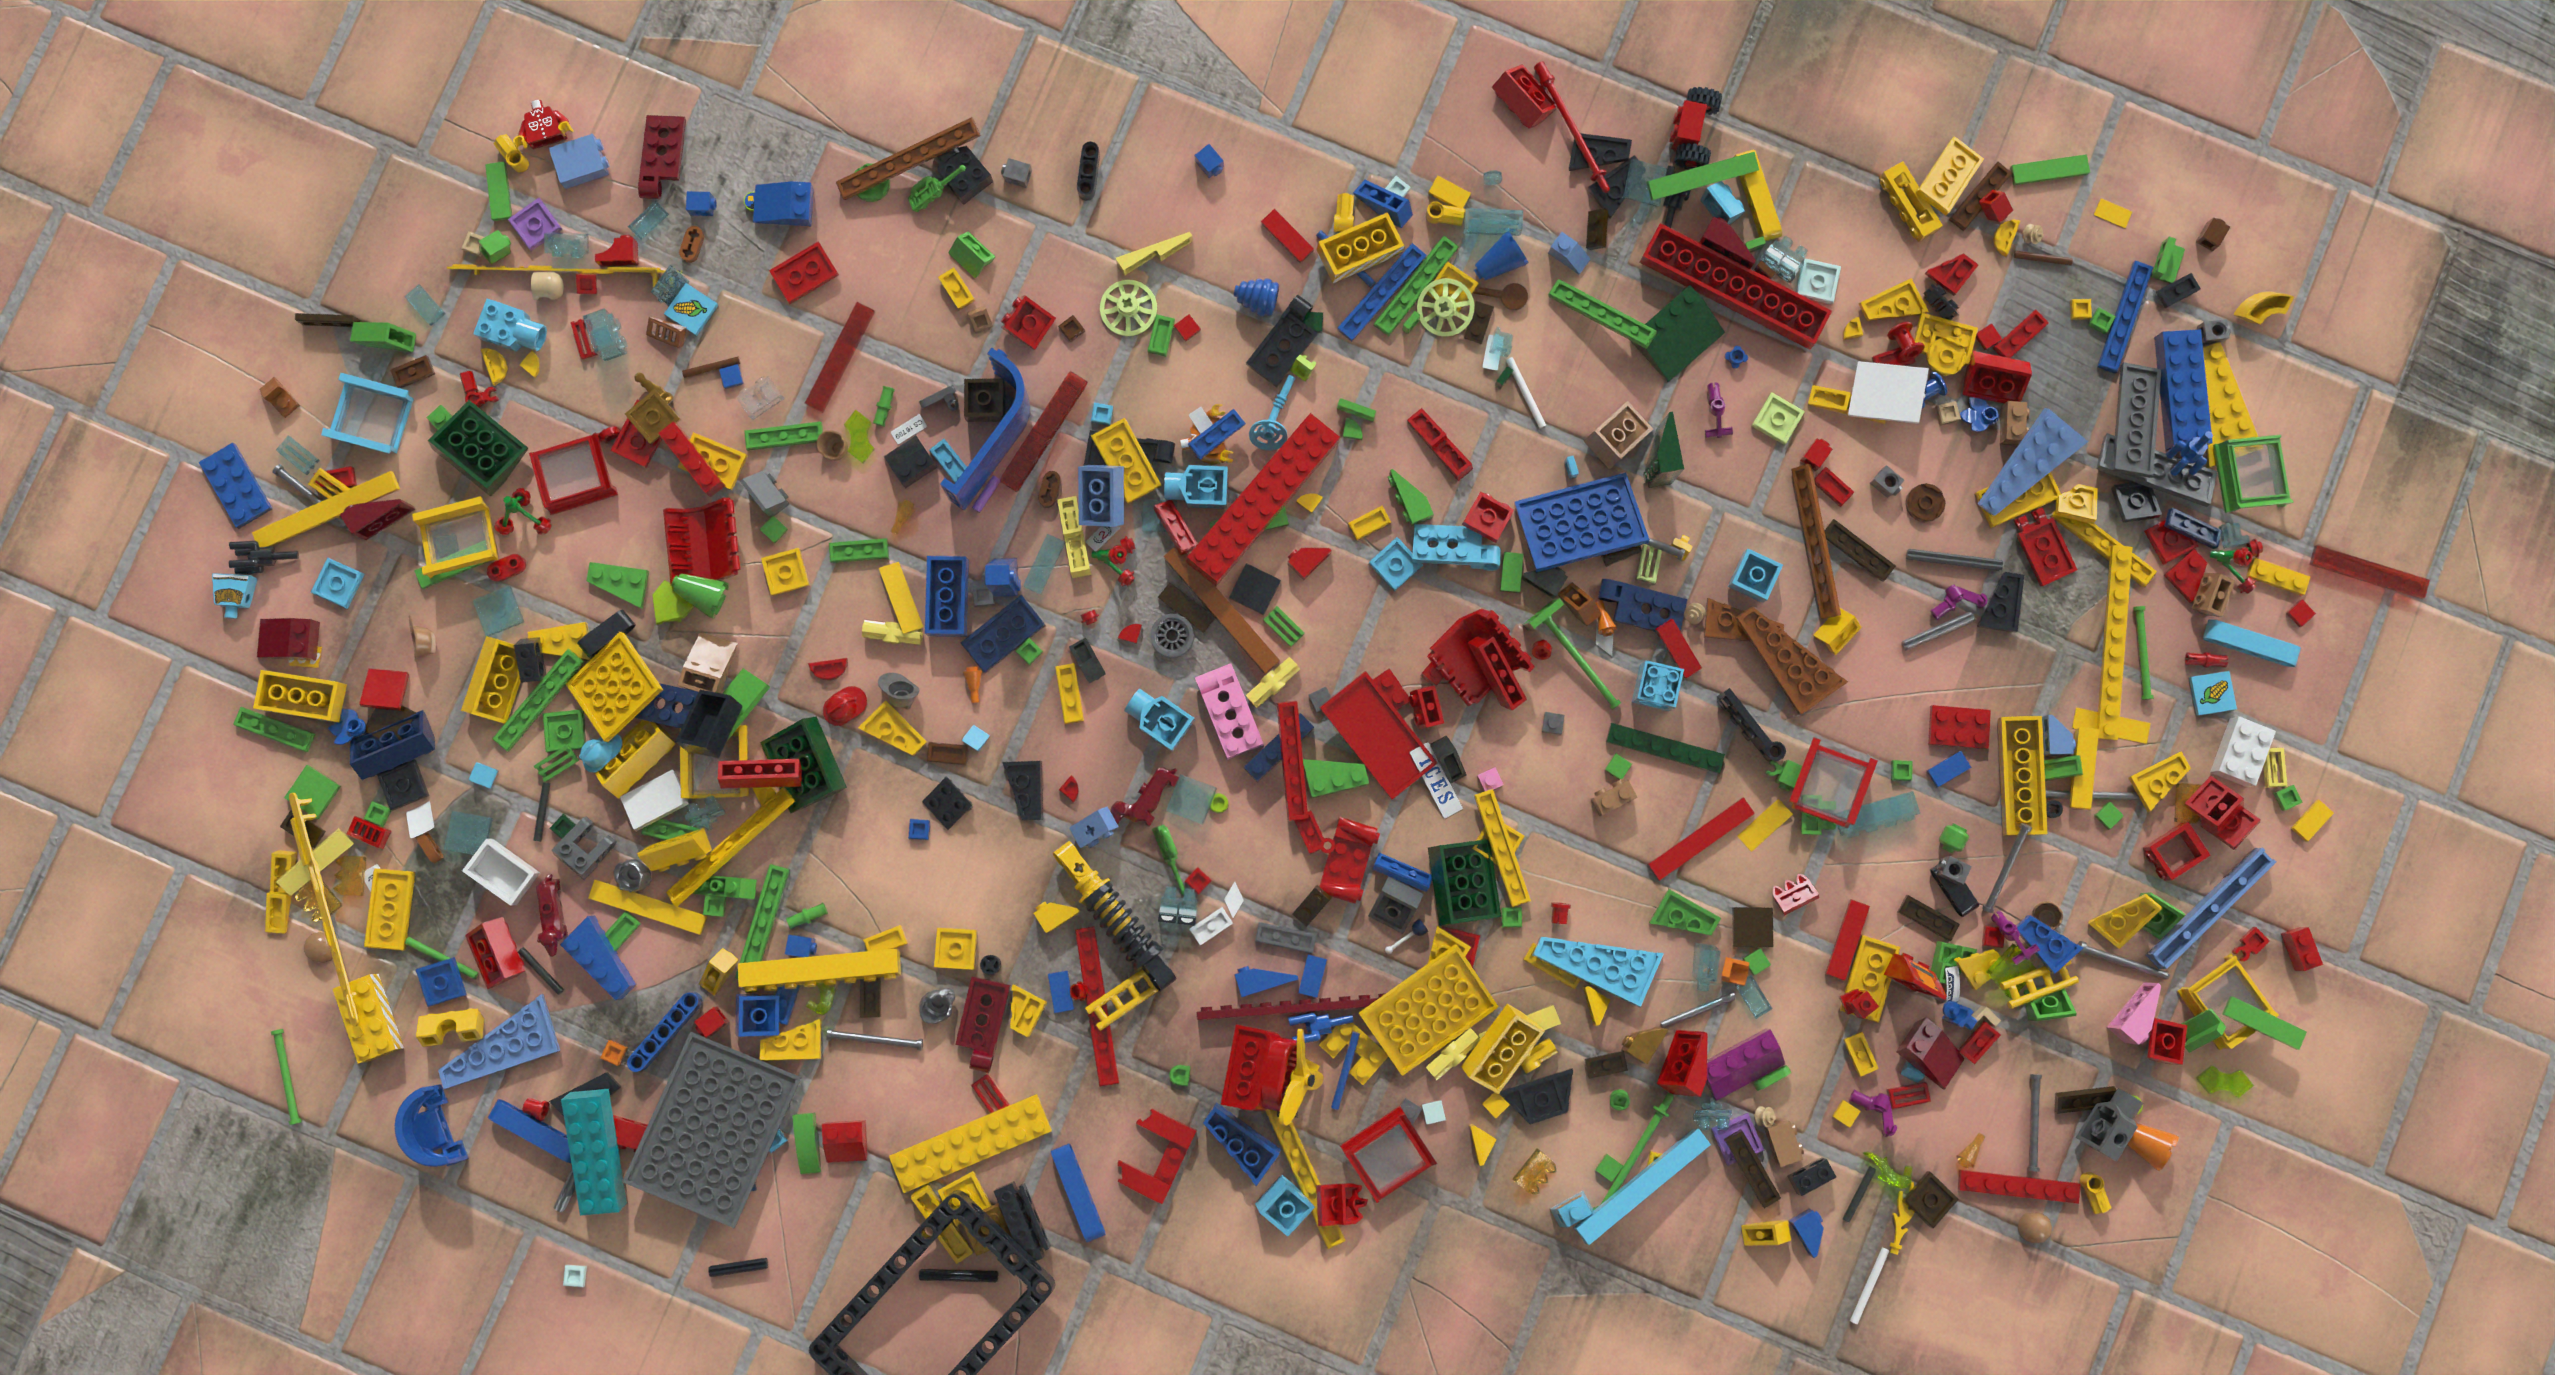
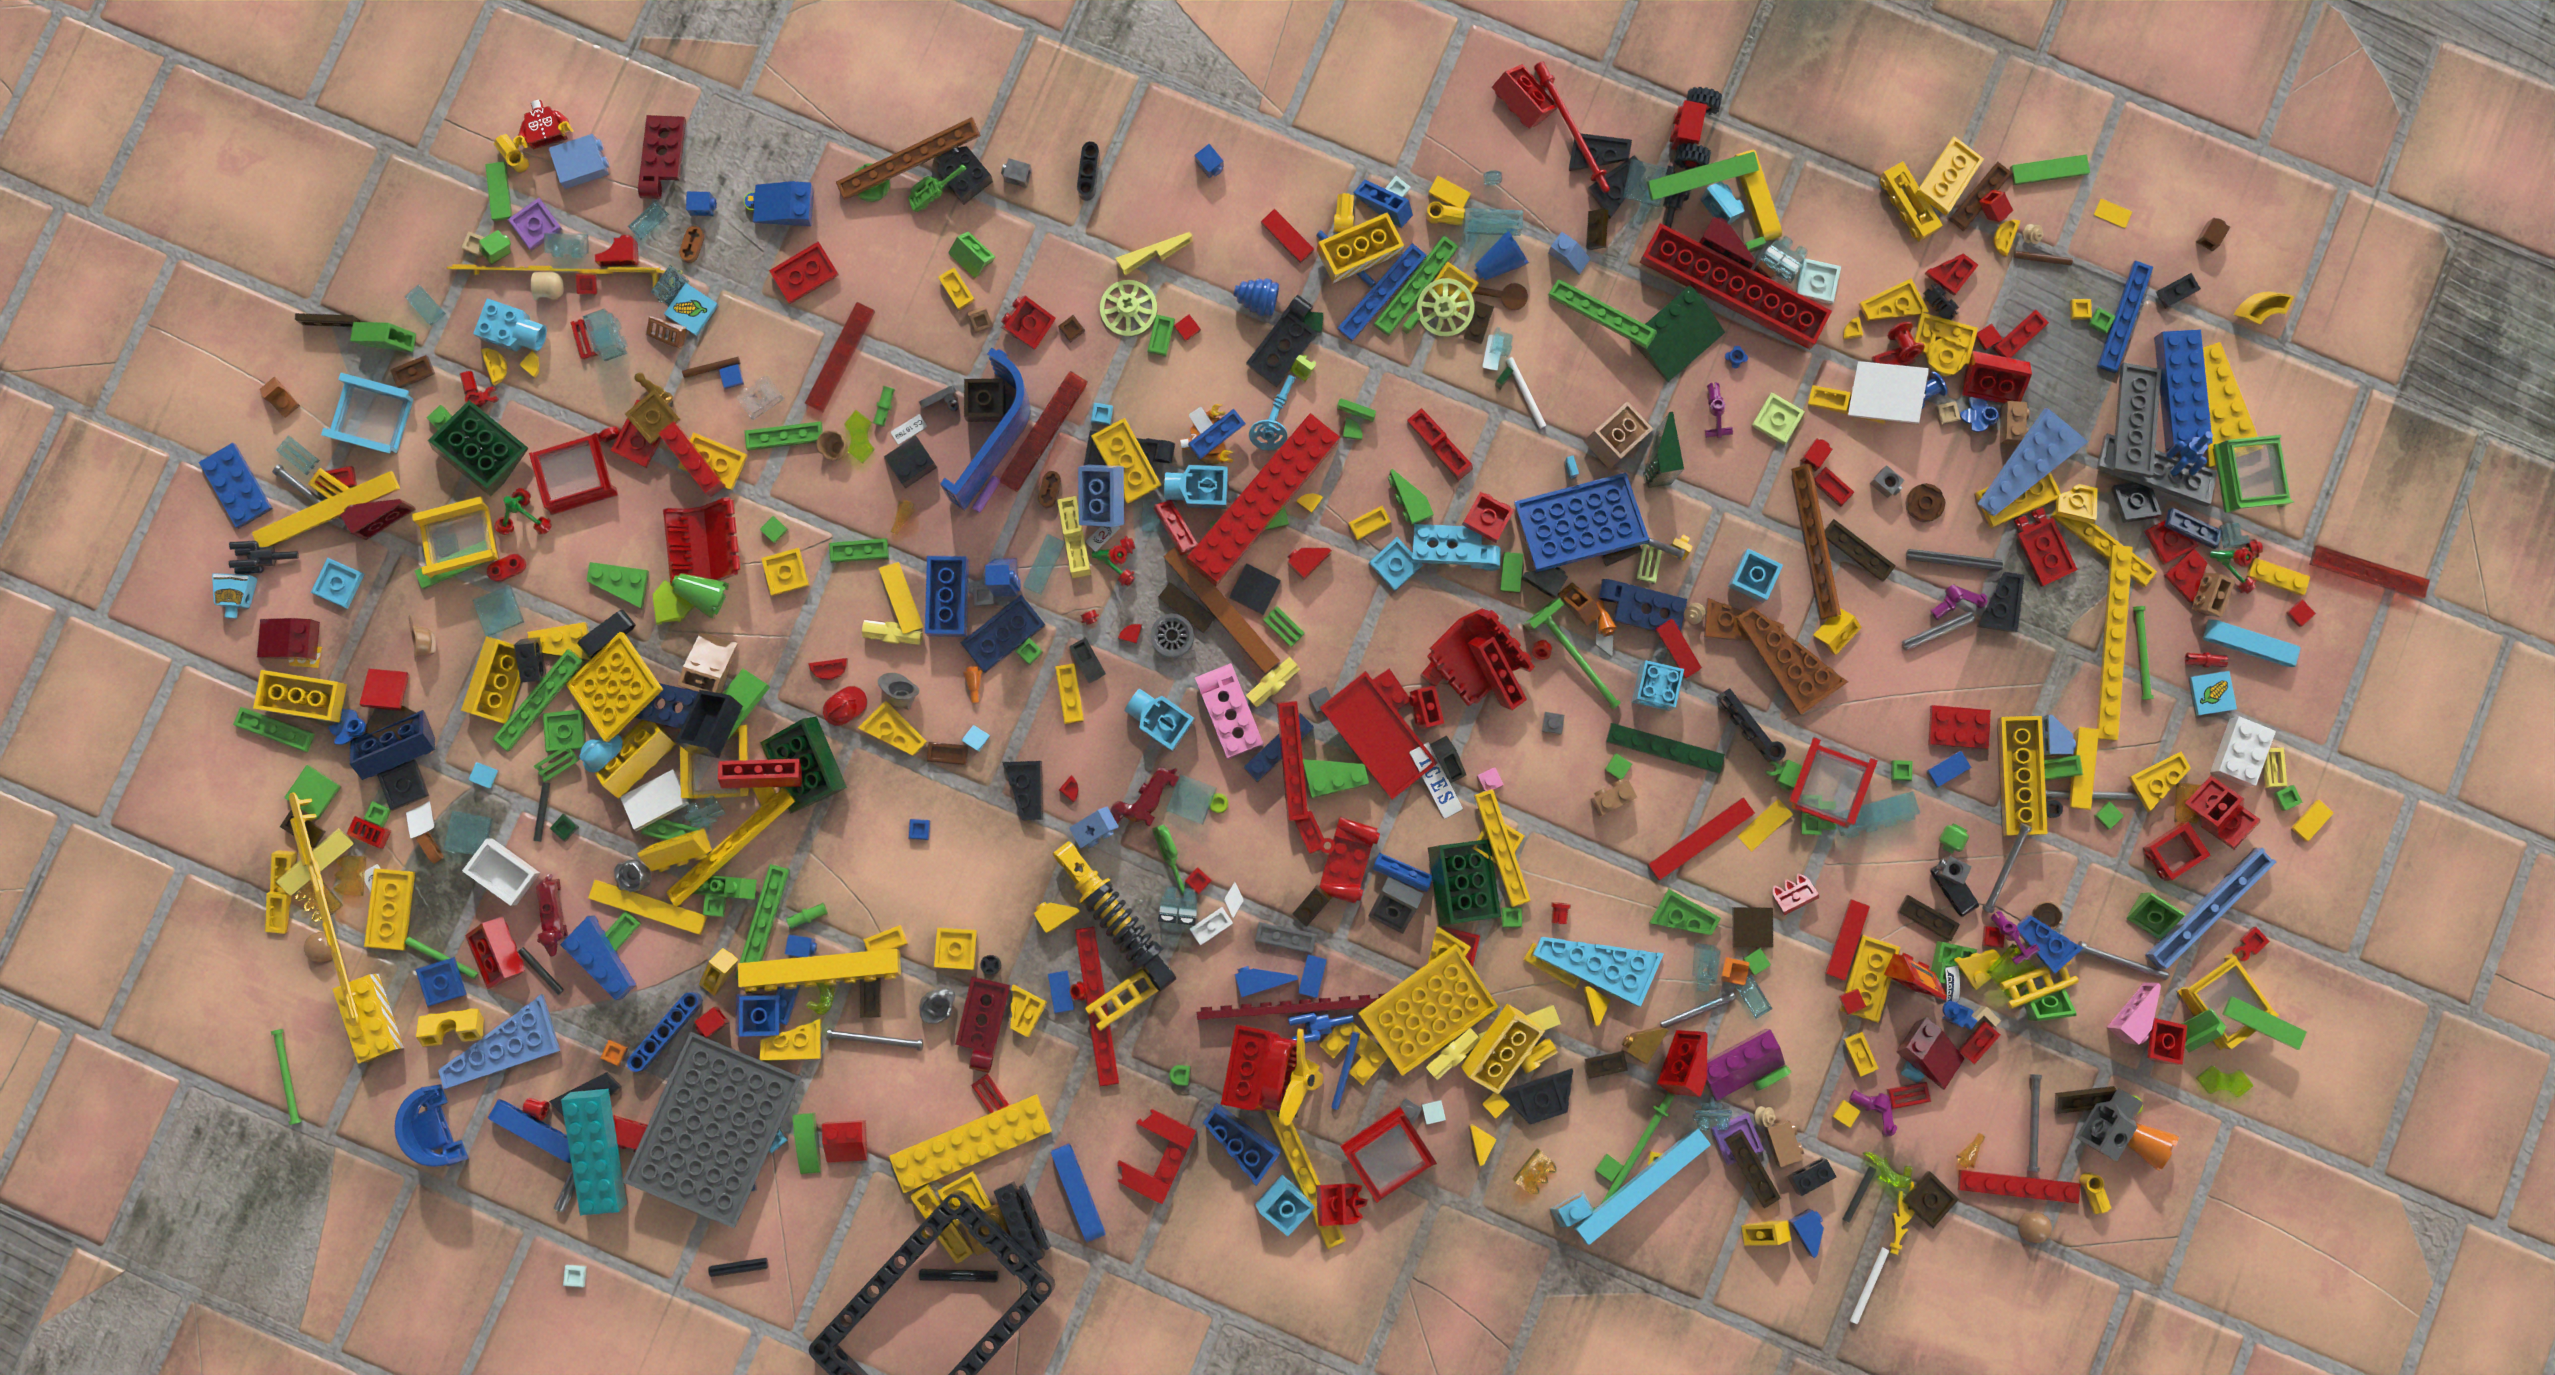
dark grey brick [552,816,616,880] -> none
slope [740,471,789,518] -> none
black hinge [922,776,973,830] -> none
medium azure tile [929,439,967,483] -> none
hinge [1385,919,1429,954] -> none
bright green tile [1610,1089,1630,1111] -> none
red brick [1846,990,1879,1019] -> none
yellow sticker [2072,707,2151,744] -> none
yellow wing [2088,894,2161,949] -> none
bright green panel [2151,236,2185,284] -> none
flat silver brick [2197,319,2231,345] -> none
red brick [2281,927,2323,971] -> none

